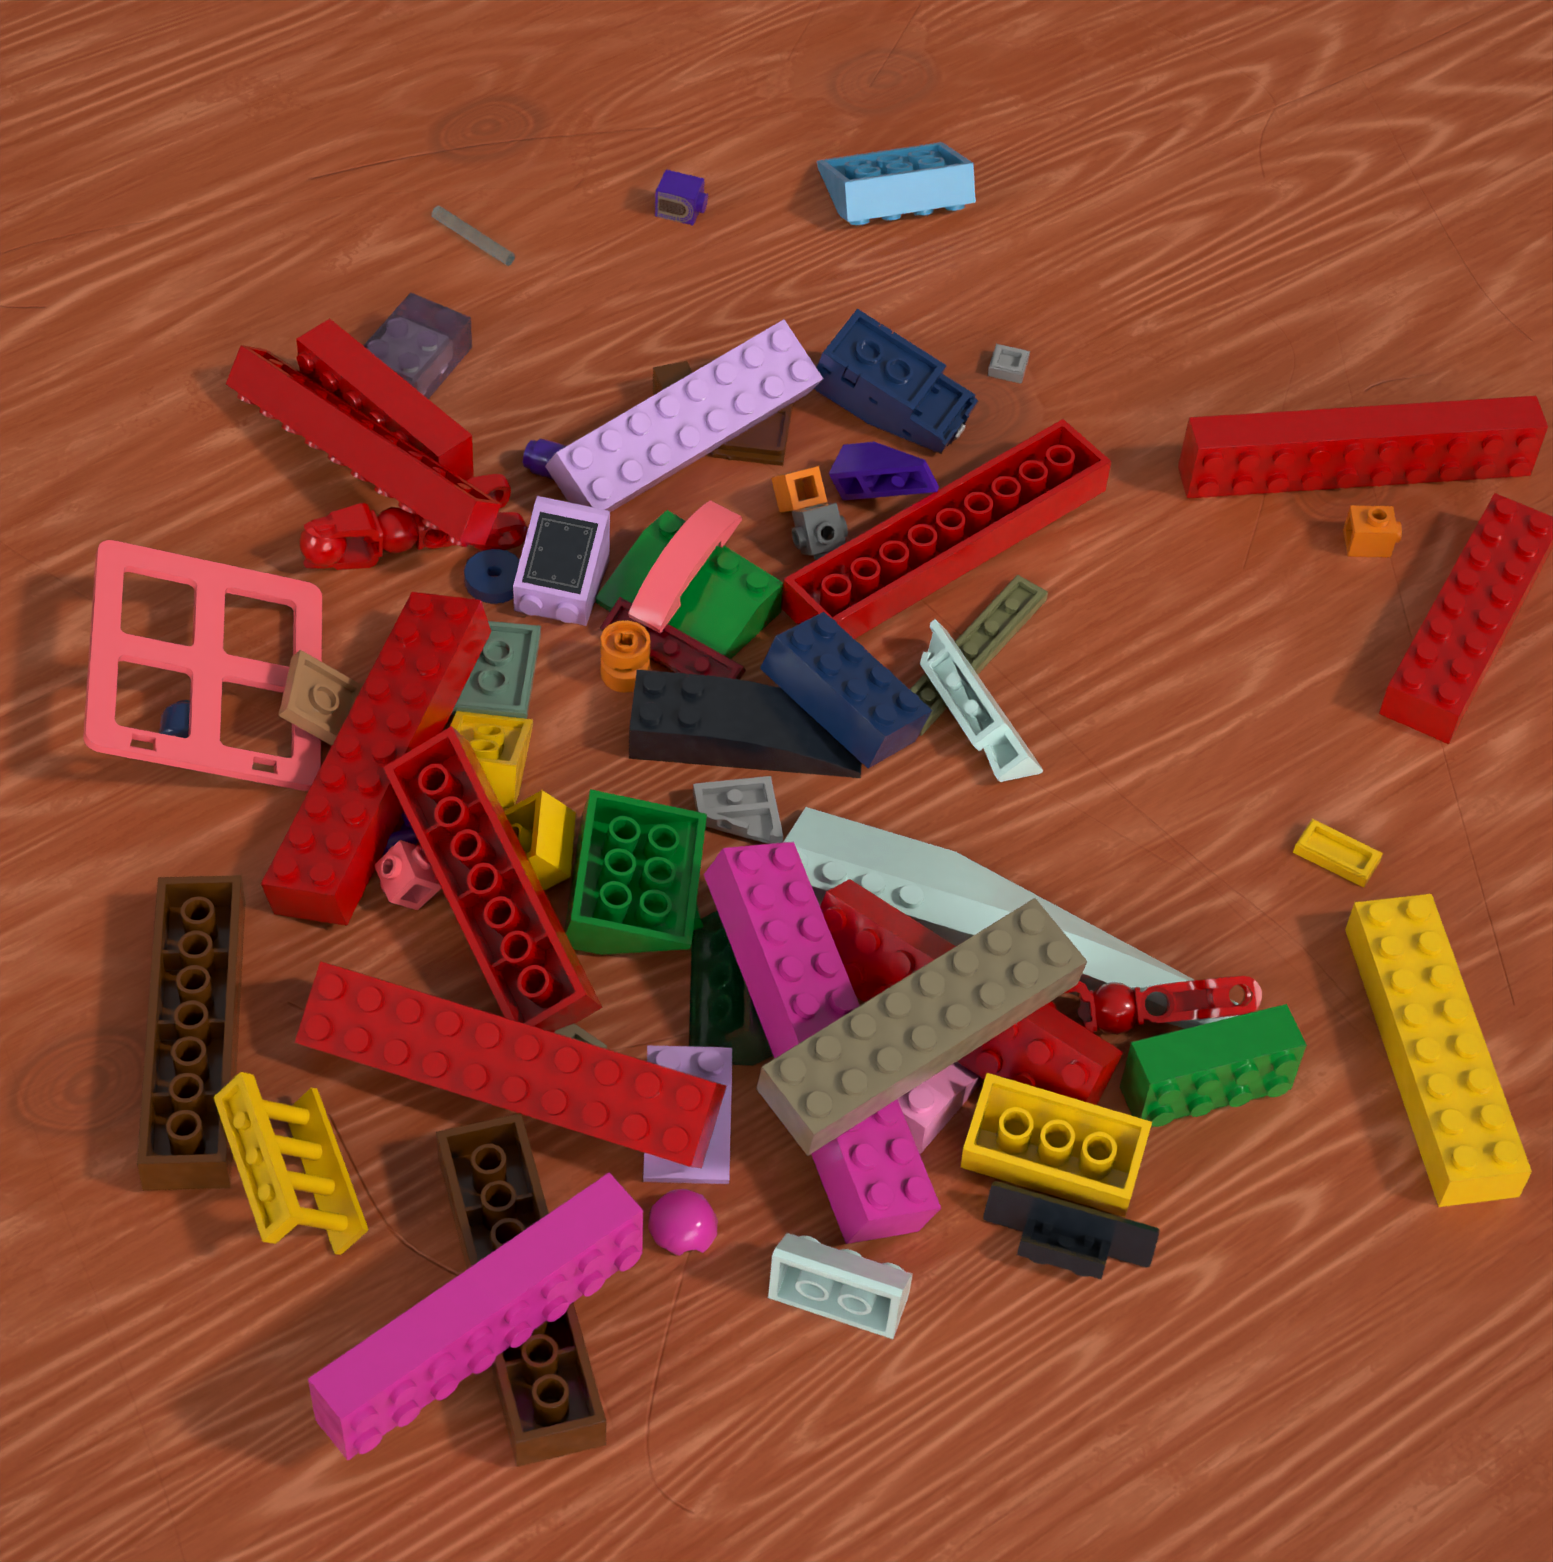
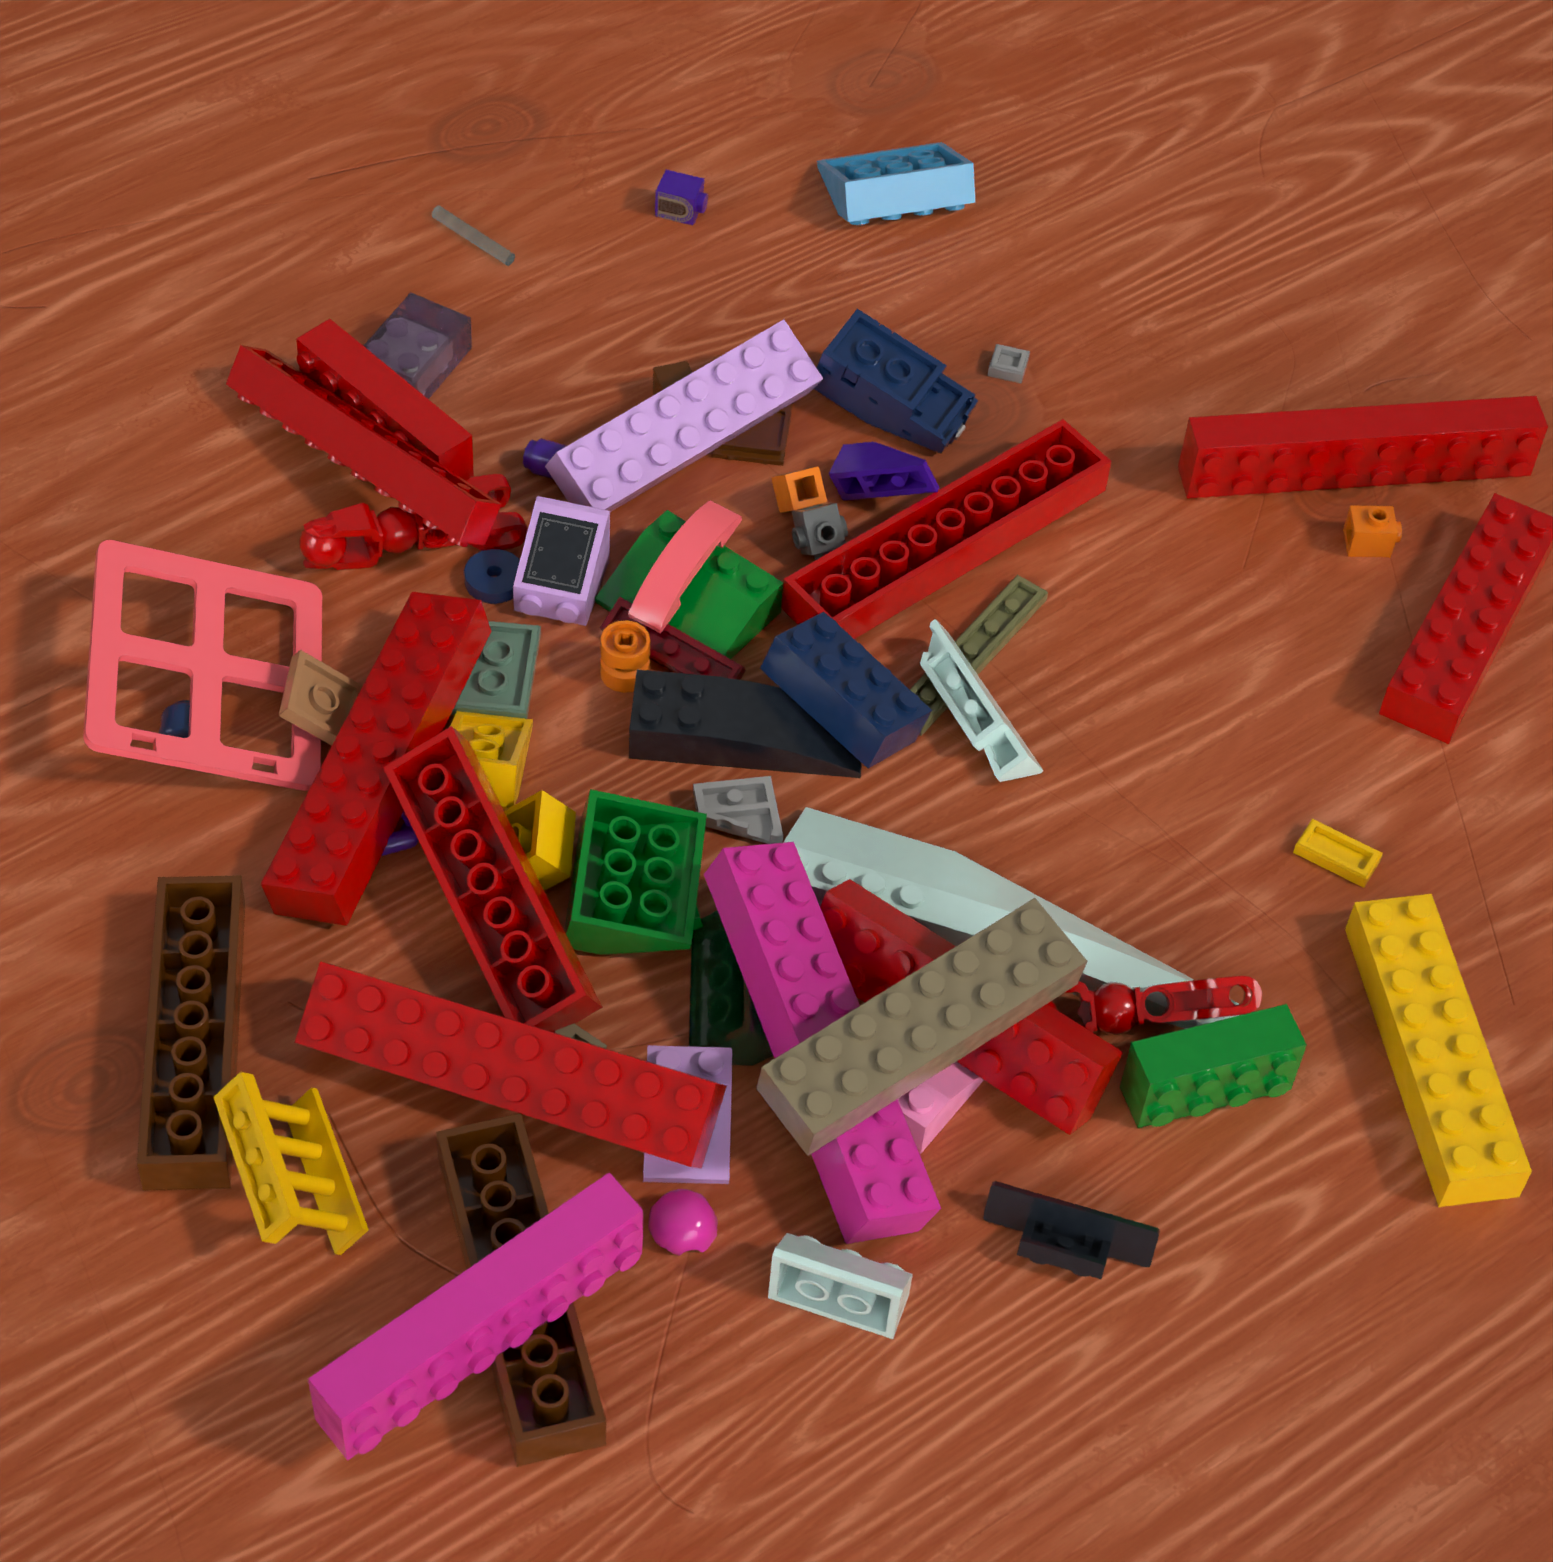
coral brick [374,840,441,910] -> none
yellow slope [960,1073,1152,1217] -> none

